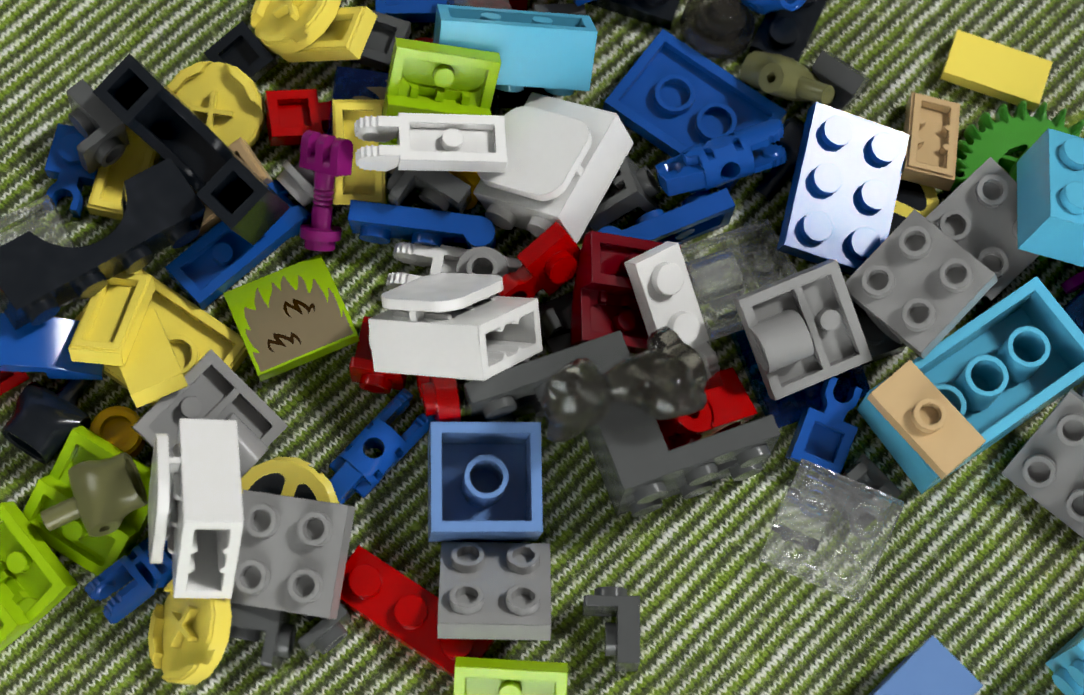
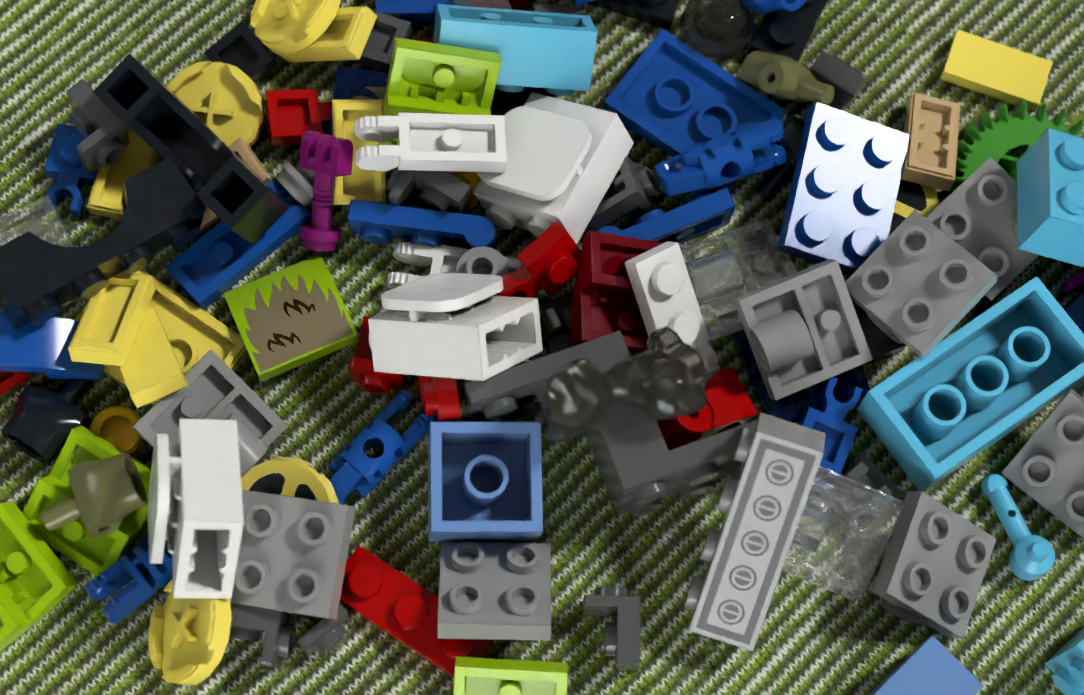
tan plate [867,360,986,480] -> none
none -> light grey brick [684,412,825,652]
none -> light grey plate [872,491,996,639]
none -> medium azure piece [981,473,1055,581]

